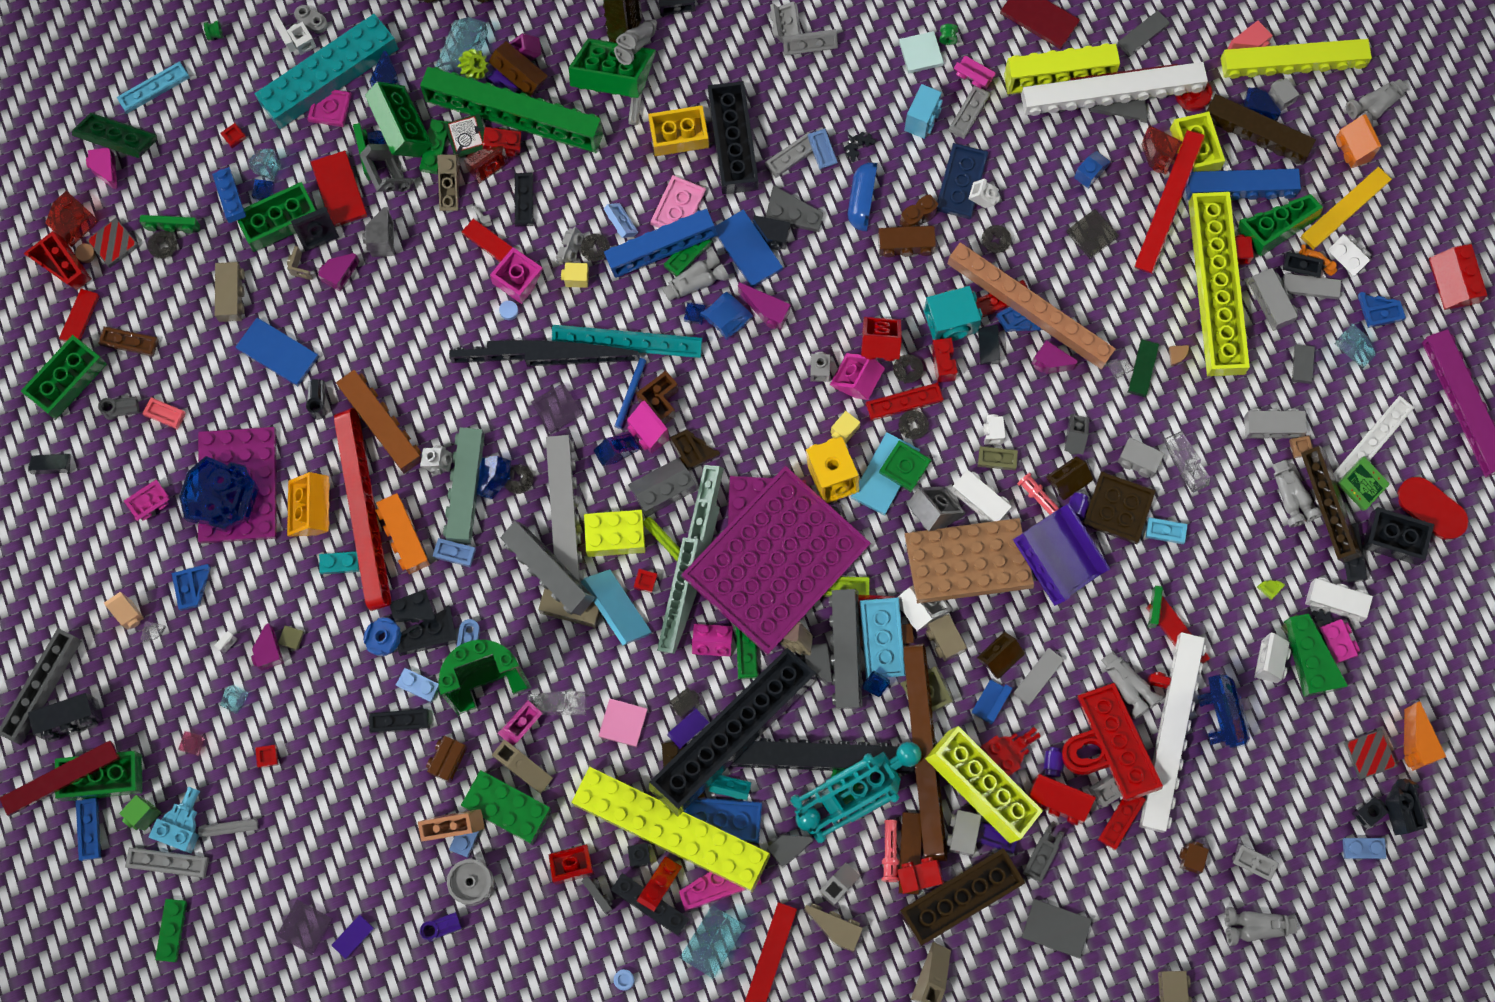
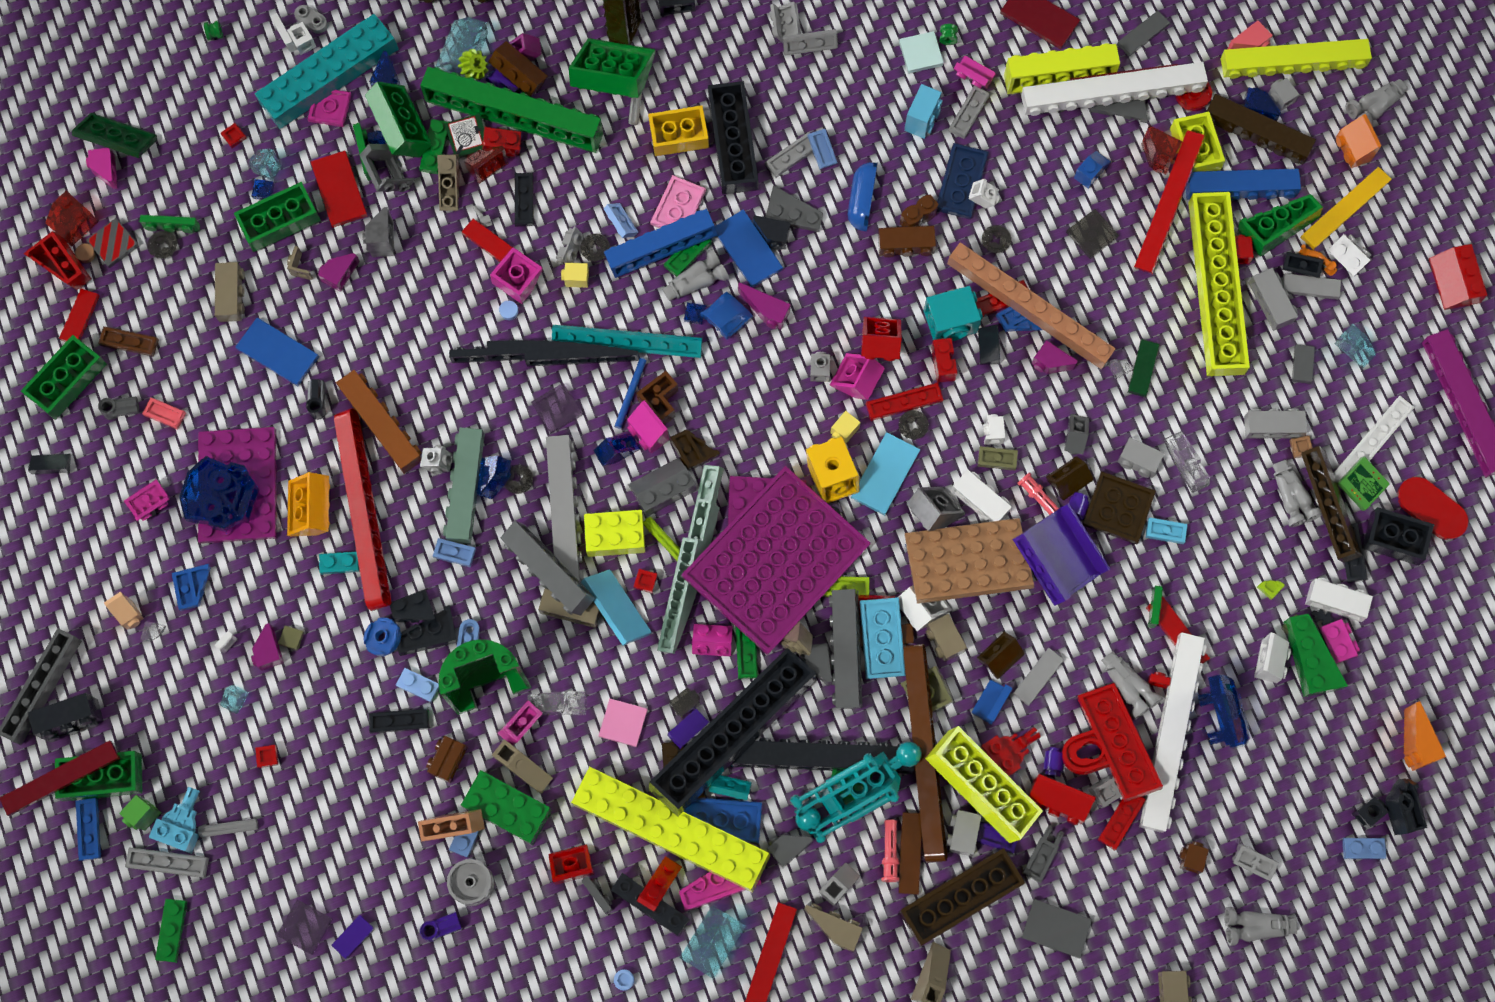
medium azure tile [116,61,190,114] -> none
clear pink plate [178,731,205,756] -> none
blue plate [212,167,246,223] -> none
black plate [291,207,339,251] -> none
orange brick [376,493,430,574] -> none
light grey piece [614,19,657,65] -> none
black brick [627,843,651,869] -> none
black animal [844,132,876,162] -> none
clear blue plate [862,670,890,697] -> none
green tile [879,440,931,492] -> none
clear smoke gear [893,354,923,384] -> none
red brick [897,857,944,894] -> none
medium nougat tile [1169,345,1189,366] -> none
tile [1344,729,1398,780] -> none
blue wing [1358,292,1406,328] -> none

